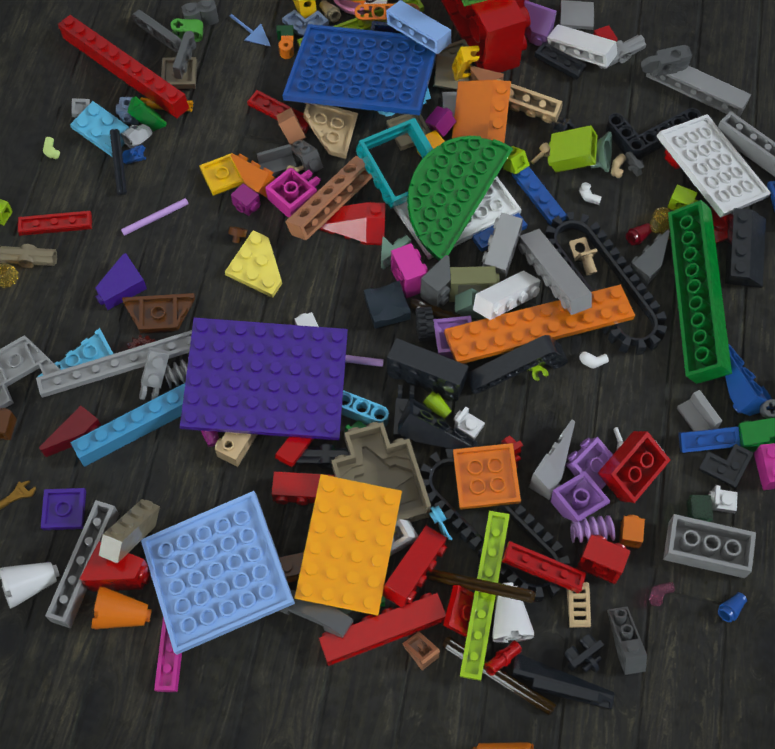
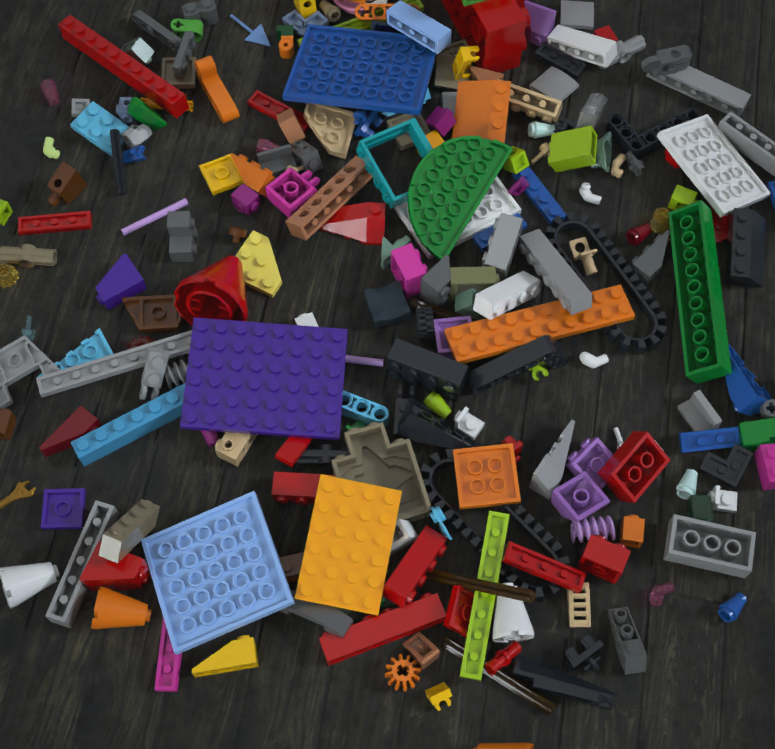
none -> clear light blue hand [22,316,35,341]
none -> clear pink cone [40,79,60,106]
none -> reddish brown torso [47,162,88,207]
none -> slope [121,37,155,66]
none -> dark grey brick [167,211,198,262]
none -> red cone [174,255,248,326]
none -> yellow slope [192,635,258,678]
none -> orange beam [194,55,240,124]
none -> clear pink cone [256,138,280,153]
none -> blue hips [353,109,383,138]
none -> orange gear [385,654,421,692]
none -> yellow tile [425,682,452,711]
none -> magenta slope [507,176,530,196]
none -> light aqua cone [528,121,555,139]
none -> light grey slope [529,66,579,101]
none -> clear slope [575,93,608,130]
none -> light aqua cone [676,469,698,500]

